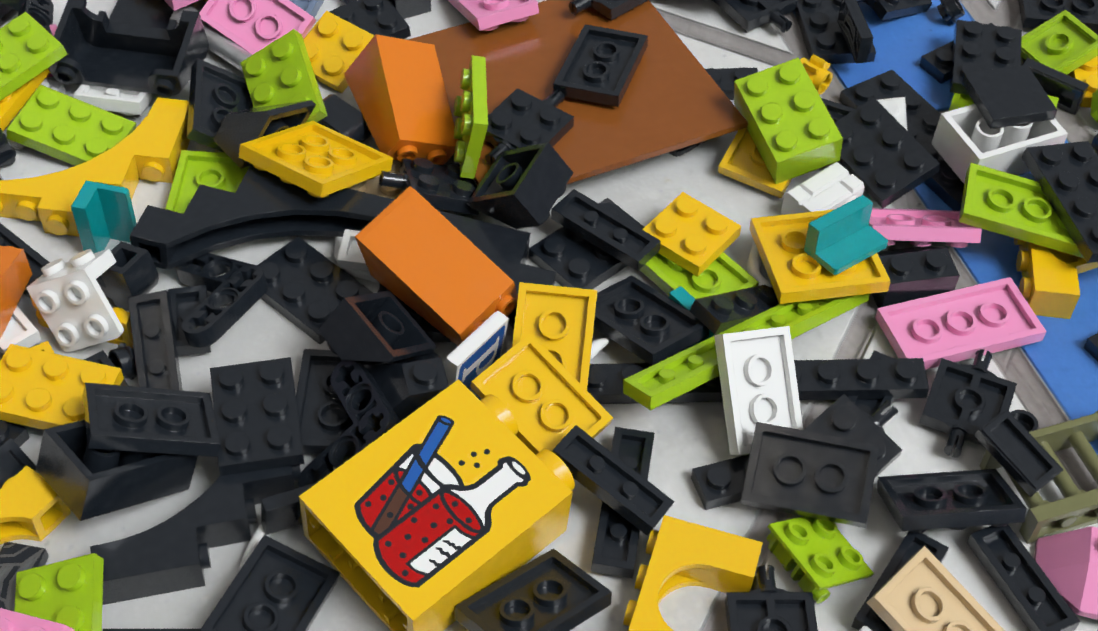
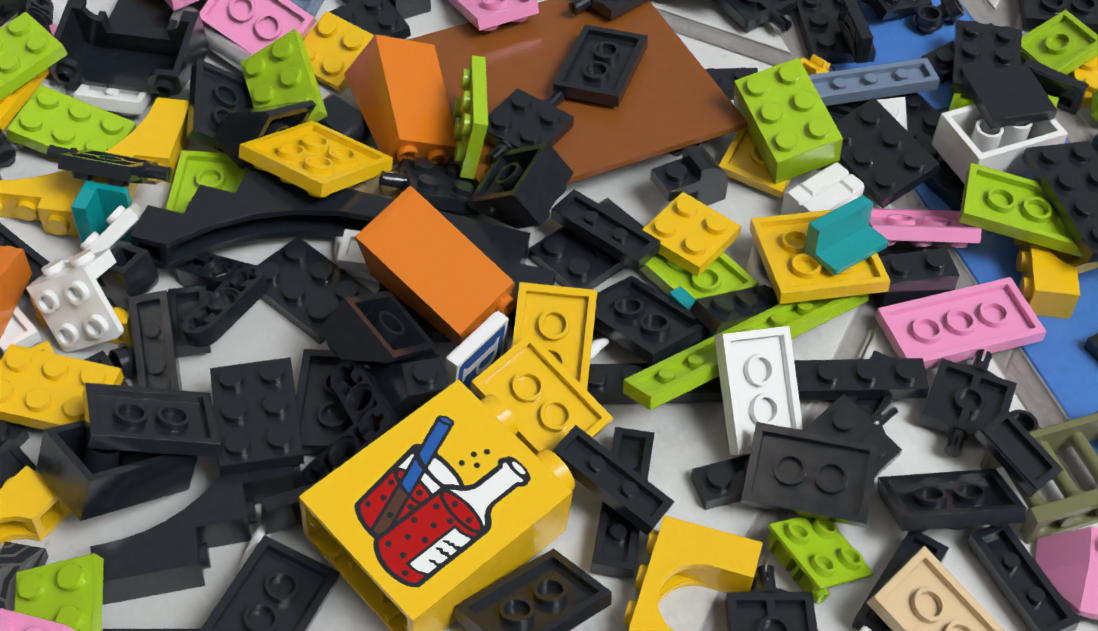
none -> black plate [47,145,172,187]
none -> white hinge [64,203,144,263]
none -> black brick [650,146,728,206]
none -> sand blue plate [809,58,940,106]
none -> black plate [912,5,943,34]

